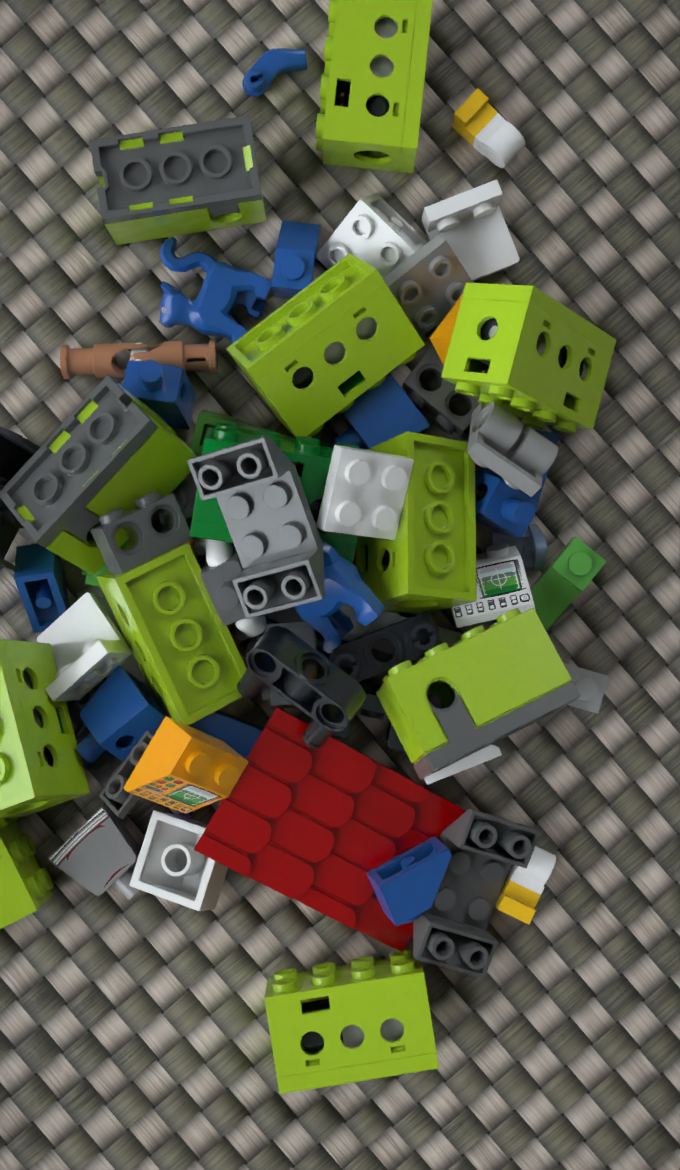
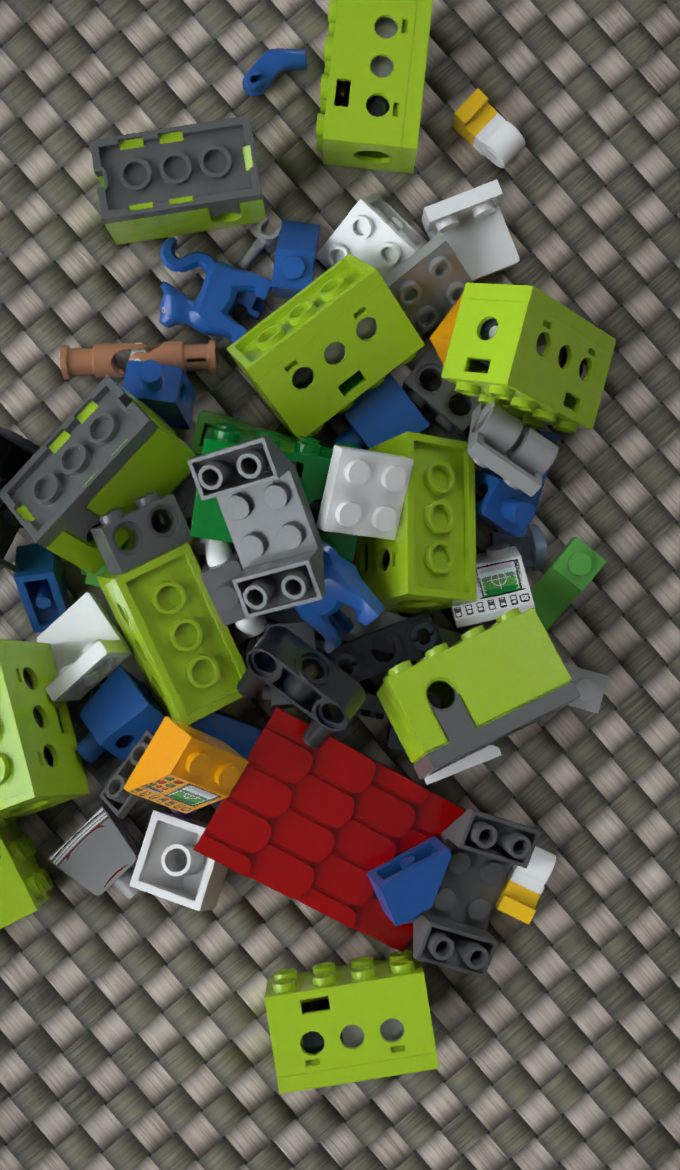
none -> light grey hand [238,218,280,270]

